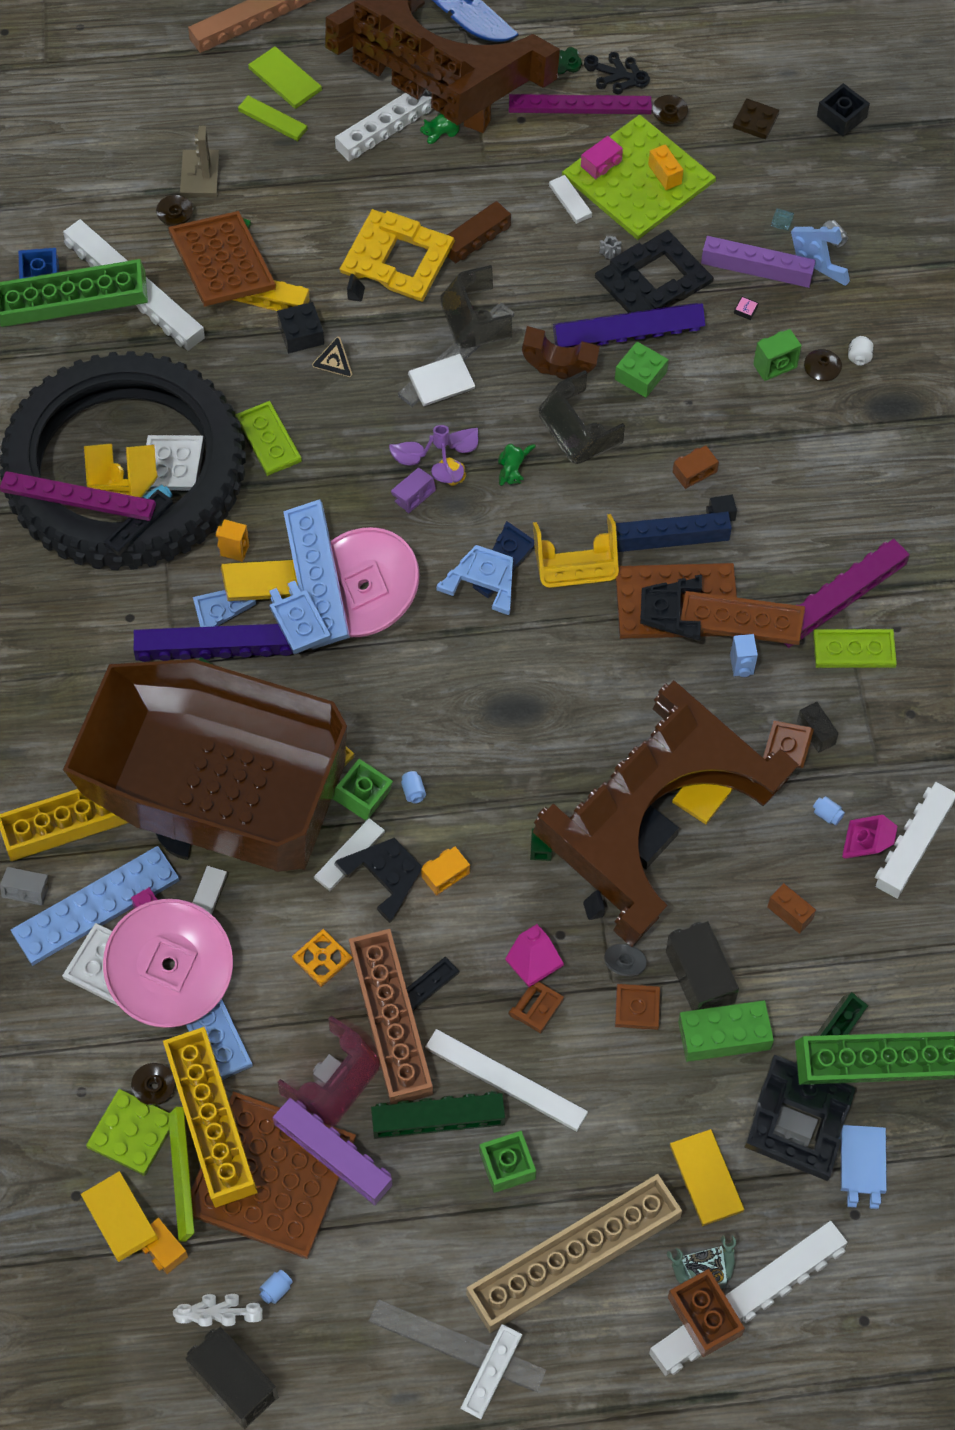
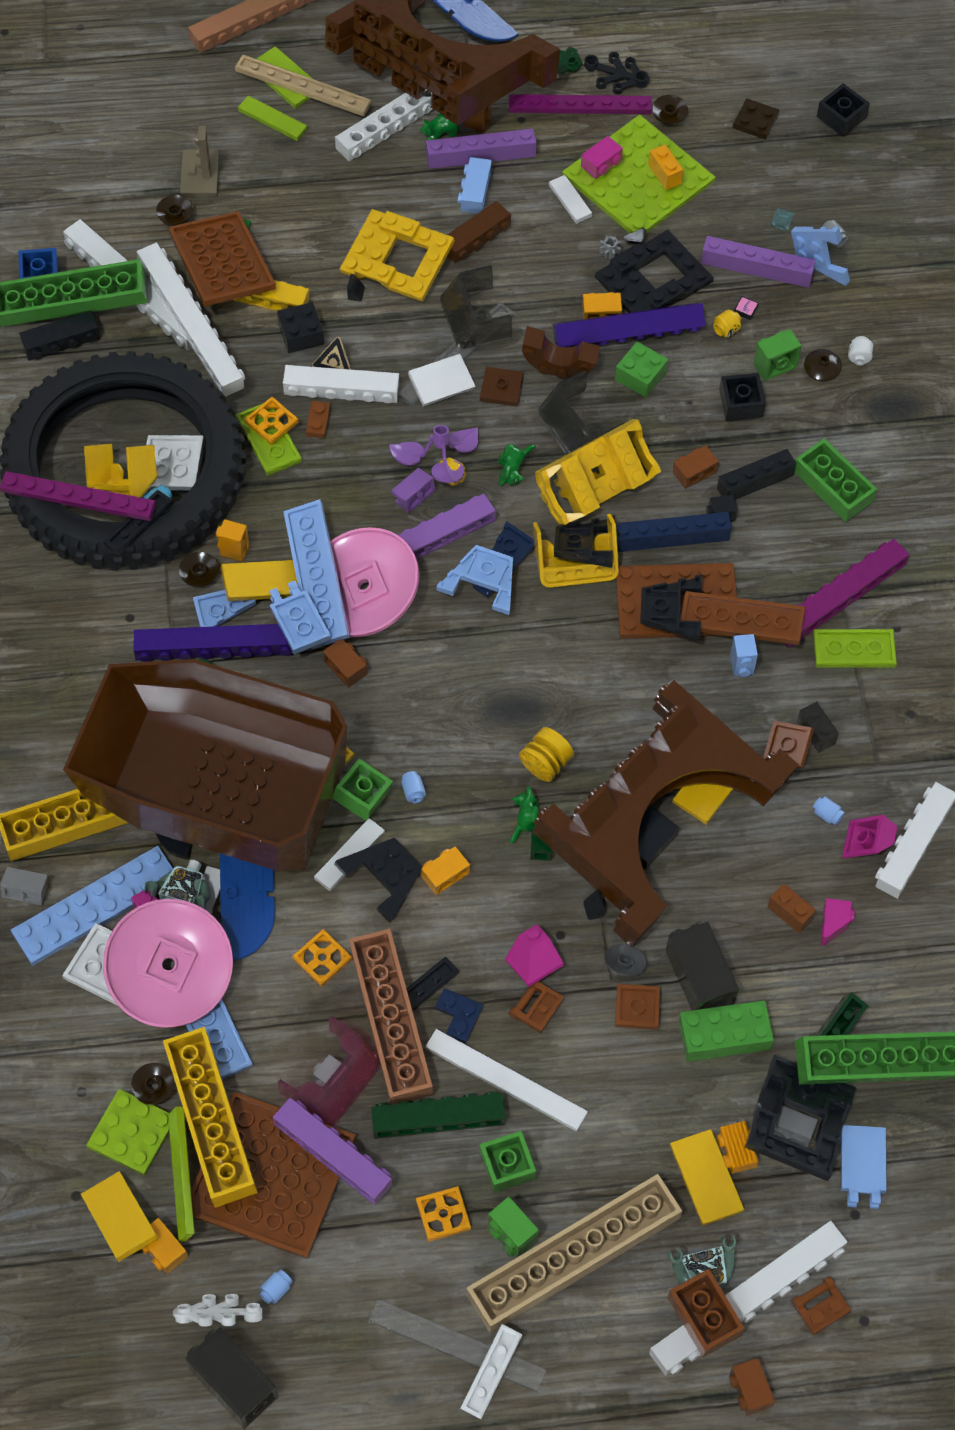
none -> black brick [19,311,100,361]
none -> white brick [136,242,245,397]
none -> torso [144,860,211,909]
none -> dark brown dish [179,552,219,587]
none -> blue door [219,853,275,961]
none -> tan tile [235,55,372,116]
none -> light orange piece [244,397,299,445]
none -> white brick [283,365,399,403]
none -> dark orange plate [306,401,331,438]
none -> dark orange brick [323,639,368,688]
none -> medium lavender brick [398,494,496,559]
none -> light orange piece [416,1186,471,1242]
none -> medium lavender brick [426,129,536,169]
none -> dark blue plate [435,988,483,1044]
none -> light blue brick [458,157,492,214]
none -> reddish brown plate [480,367,523,406]
none -> bright green brick [488,1197,539,1258]
none -> green animal [509,786,539,843]
none -> yellow wheel [519,727,574,782]
none -> yellow piece [535,419,661,525]
none -> black wing [554,515,615,568]
none -> light orange brick [582,292,622,319]
none -> slope [624,228,647,245]
none -> yellow head [713,309,741,338]
none -> black brick [717,449,797,500]
none -> light orange brick [717,1121,759,1174]
none -> black brick [719,373,766,421]
none -> dark orange brick [729,1358,775,1416]
none -> dark orange plate [791,1276,852,1336]
none -> bright green brick [795,438,877,522]
none -> dark pink slope [820,898,855,946]

